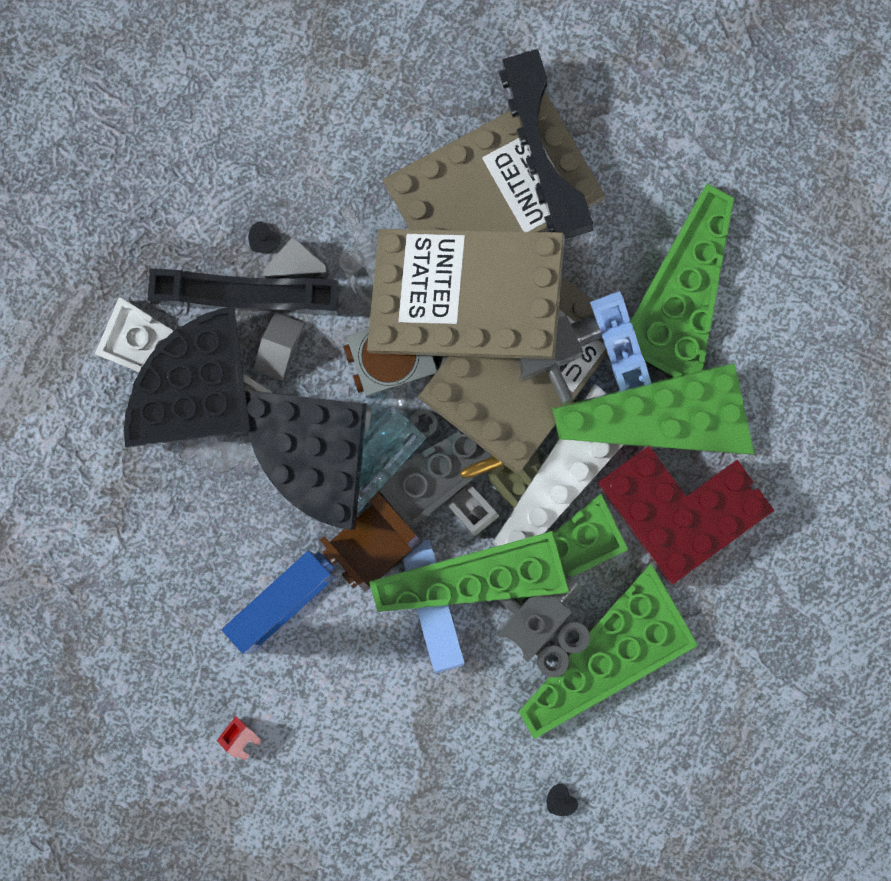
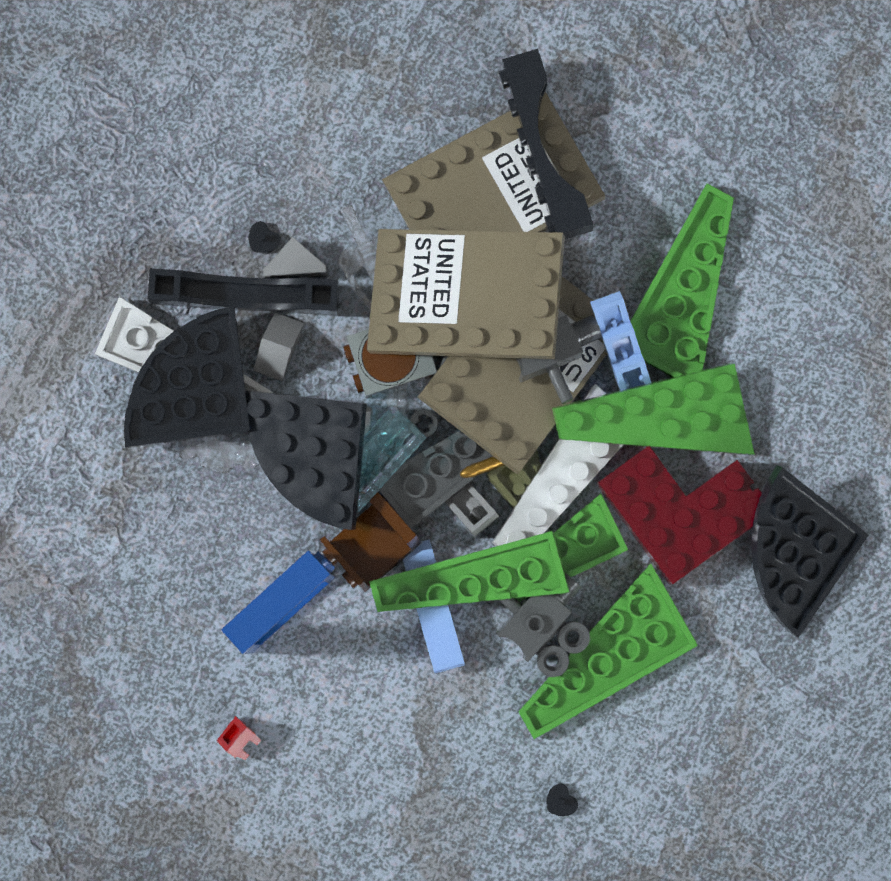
none -> black plate [751,465,869,638]

